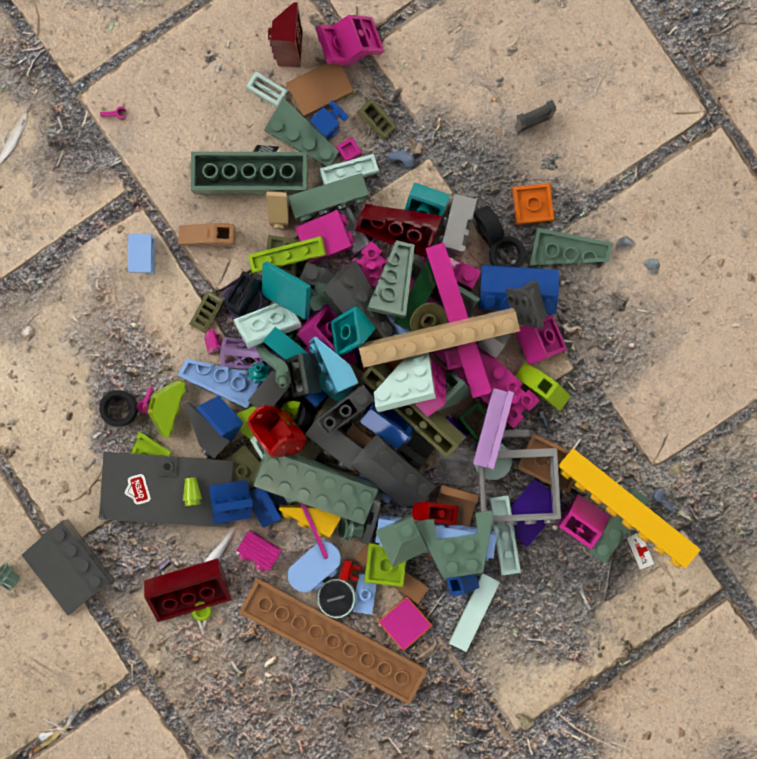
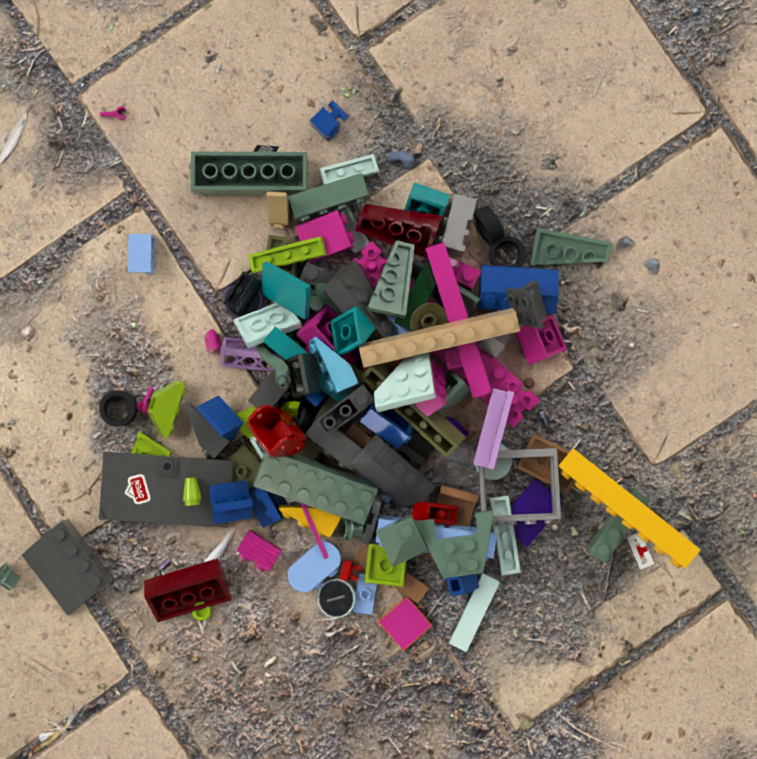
medium nougat slope [178,223,236,247] -> none
light blue wing [178,359,261,409] -> none
olive slope [189,291,224,334] -> none
medium nougat plate [239,578,428,705] -> none
light aqua tile [246,71,288,107] -> none
teal plant [248,362,270,383] -> none
sand green wing [264,98,339,167] -> none
dark red slope [268,2,303,68] -> none
medium nougat tile [287,63,354,118] -> none
dark pink bracket [315,15,385,65] -> none
dark pink tile [336,137,362,162] -> none
olive slope [356,98,397,140] -> none
dark green piece [457,402,486,443] -> none
light grey tile [502,430,529,438] -> none
orange tile [512,183,555,226] -> none
dark grey plate [515,100,556,133] -> none
lime slope [515,362,571,412] -> none
dark pink slope [556,494,610,550] -> none
sand blue hand [652,489,675,513] -> none

